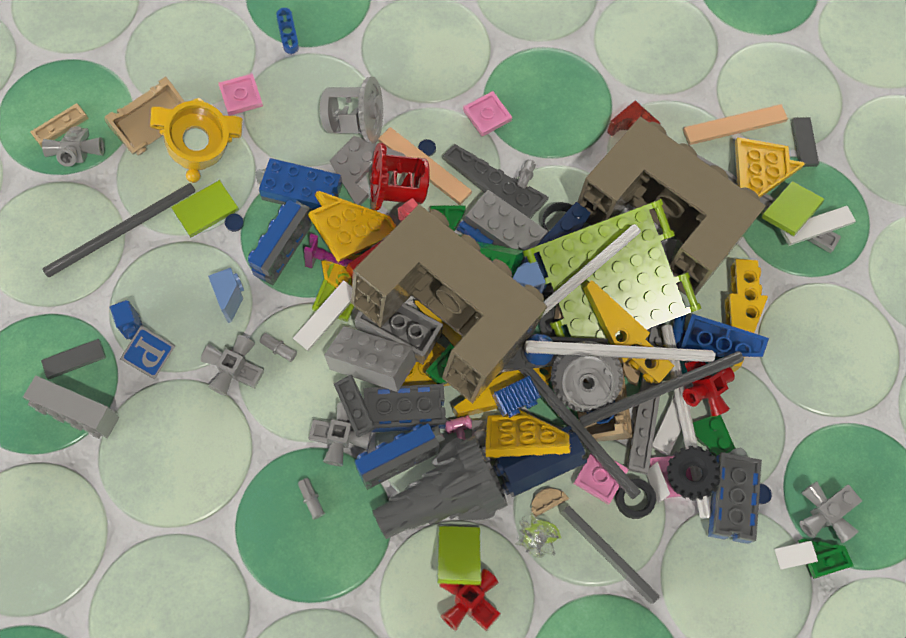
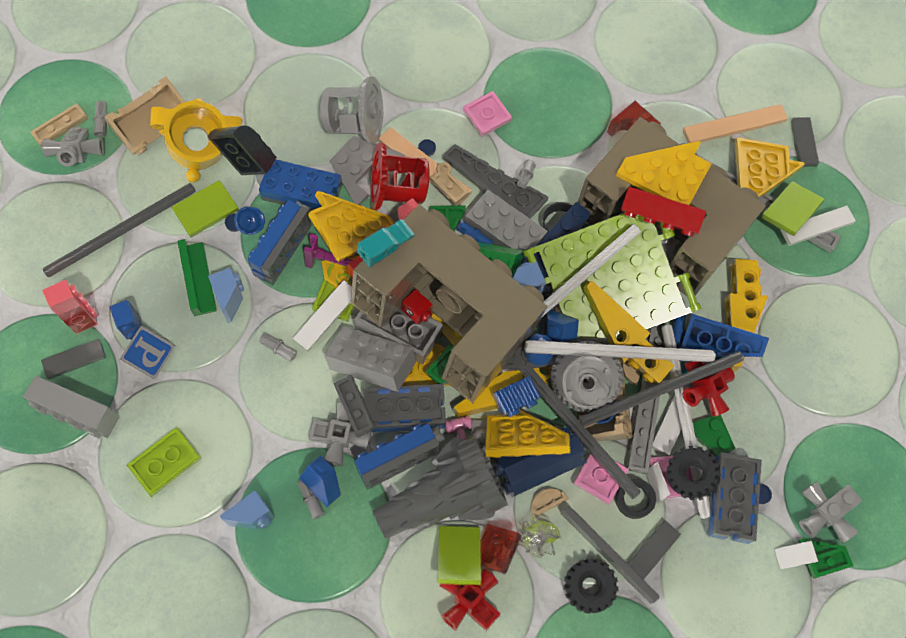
light grey brick [201,335,264,396] -> none
bright pink plate [218,73,263,116] -> none
blue beam [276,8,299,54] -> none
none -> coral brick [42,280,98,334]
none -> light grey axle [93,101,107,137]
none -> lime tile [126,427,202,497]
none -> green panel [177,239,217,316]
none -> black brick [207,125,277,176]
none -> medium blue slope [220,491,275,530]
none -> blue hair [234,207,265,235]
none -> blue slope [299,455,341,507]
none -> teal piece [357,219,415,268]
none -> red brick [401,289,433,325]
none -> tan hinge [431,162,469,206]
none -> clear red plate [480,524,522,575]
none -> blue slope [545,310,579,343]
none -> black tyre [563,558,619,614]
none -> yellow wing [616,141,712,205]
none -> red brick [621,187,707,237]
none -> dark grey tile [628,520,681,580]

